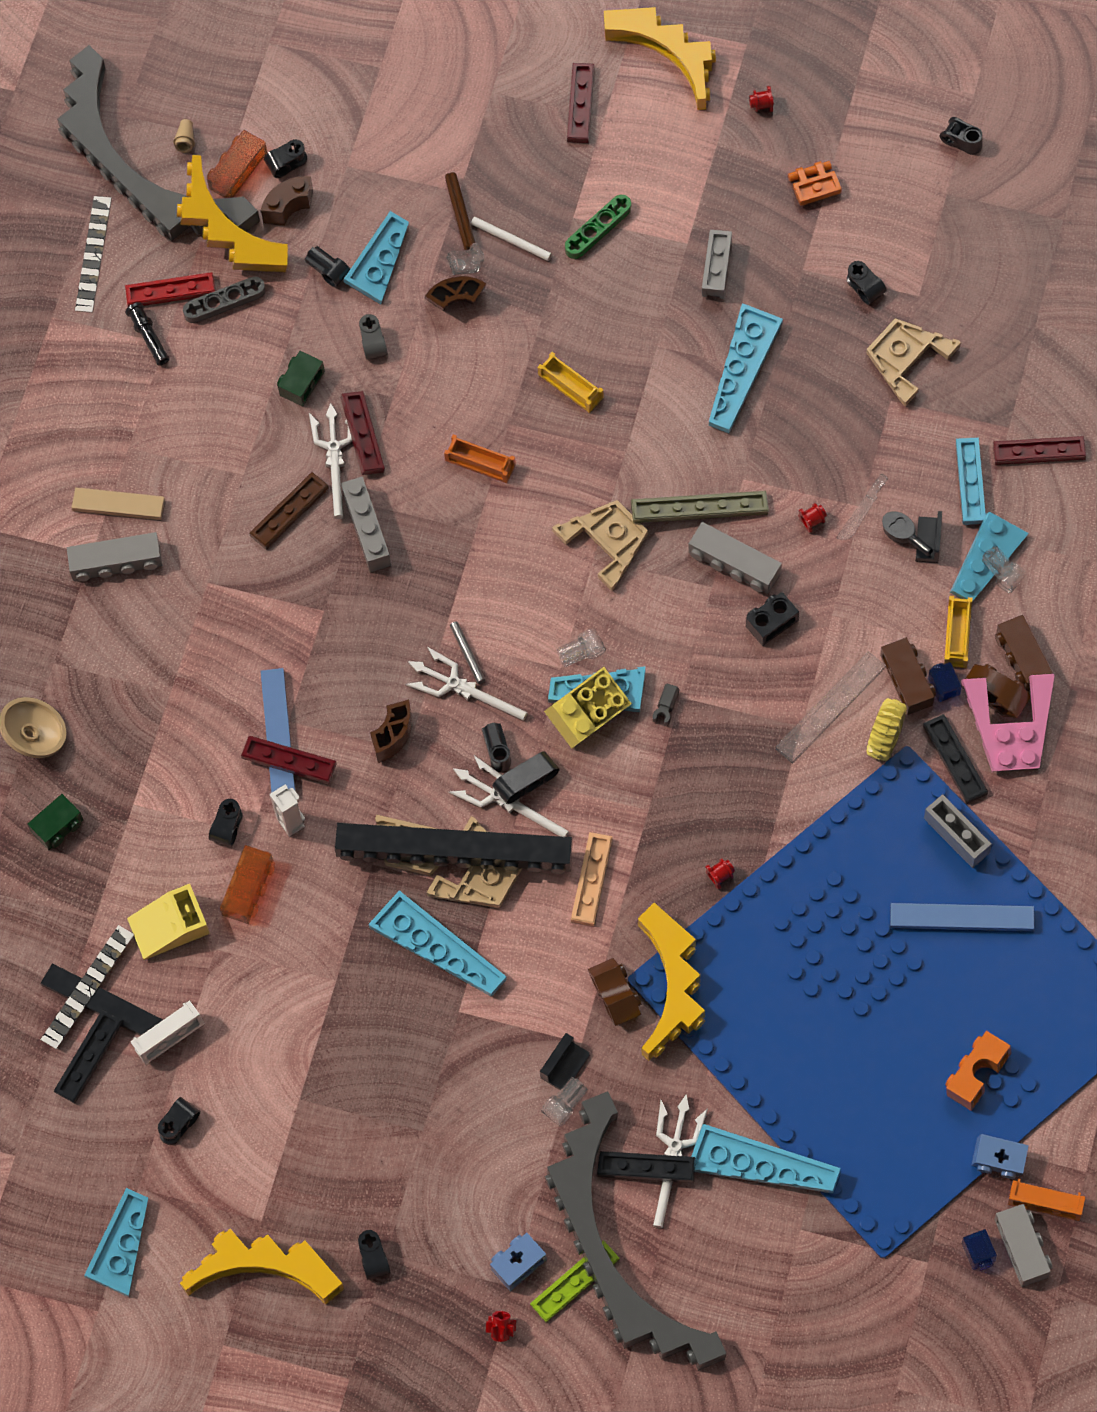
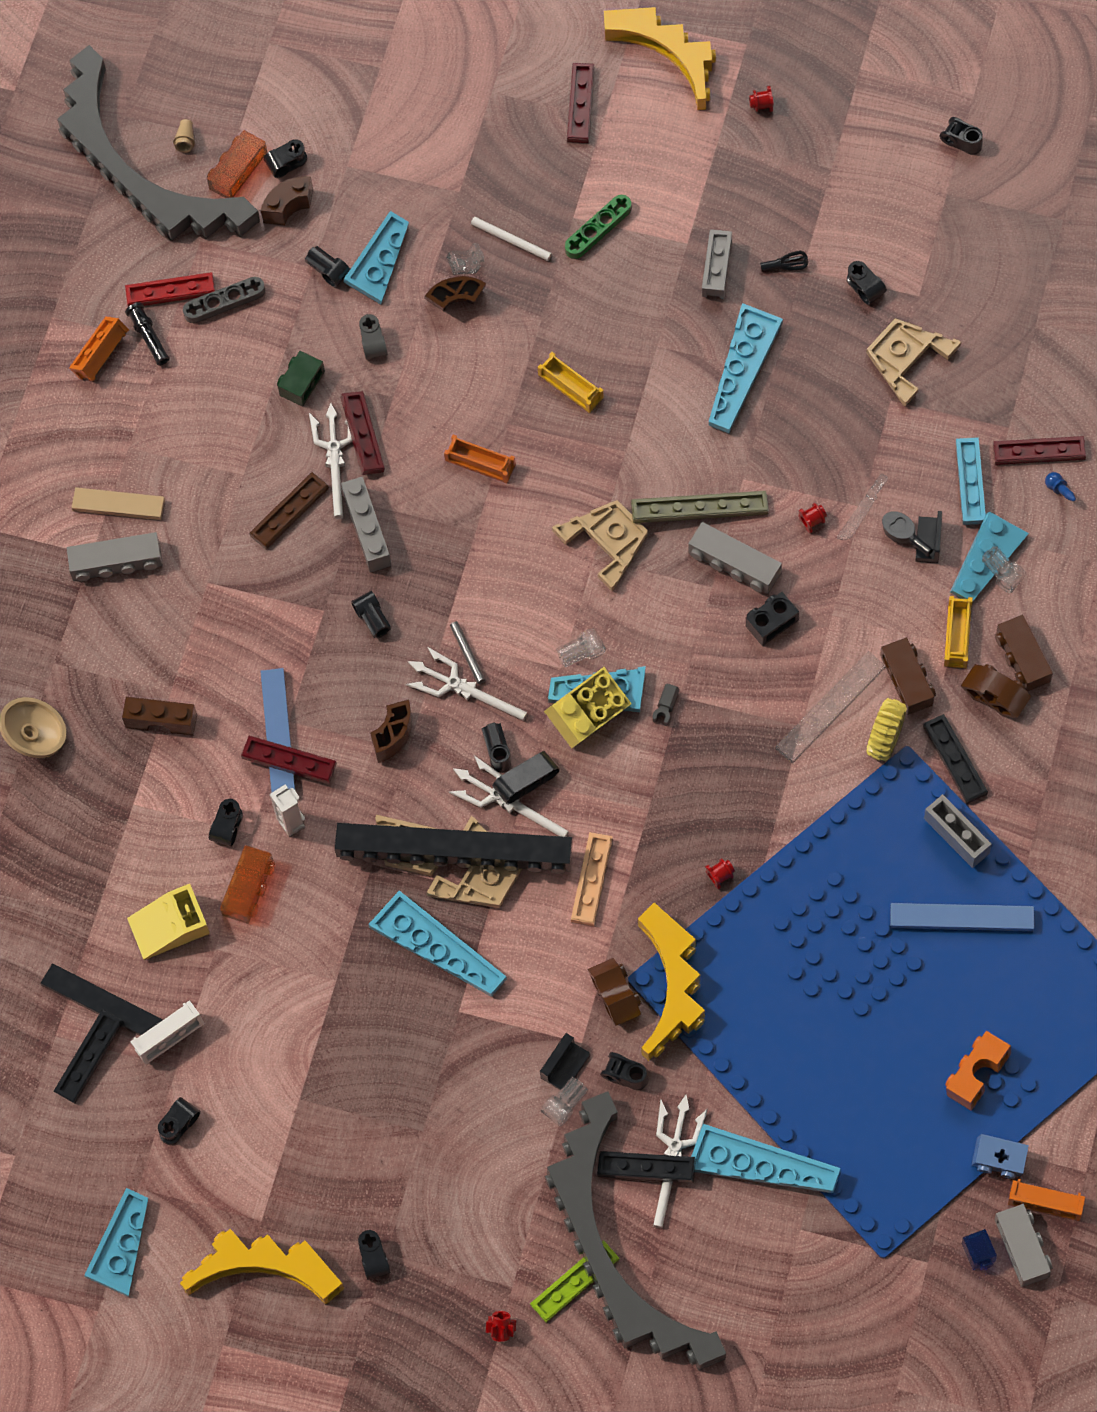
dark green brick [27,794,84,850] -> none
sticker [40,925,134,1049] -> none
sticker [75,196,111,312] -> none
yellow arch [177,155,288,272] -> none
reddish brown axle [445,172,476,251] -> none
medium blue brick [490,1233,547,1291] -> none
orange plate [788,161,842,206] -> none
clear blue brick [928,662,961,703] -> none
bright pink wing [961,674,1054,772] -> none
none -> orange container [69,316,129,381]
none -> reddish brown arch [122,697,197,736]
none -> black piece [351,591,391,638]
none -> black piece [600,1052,648,1090]
none -> black piece [760,250,808,271]
none -> blue bar [1045,472,1076,501]

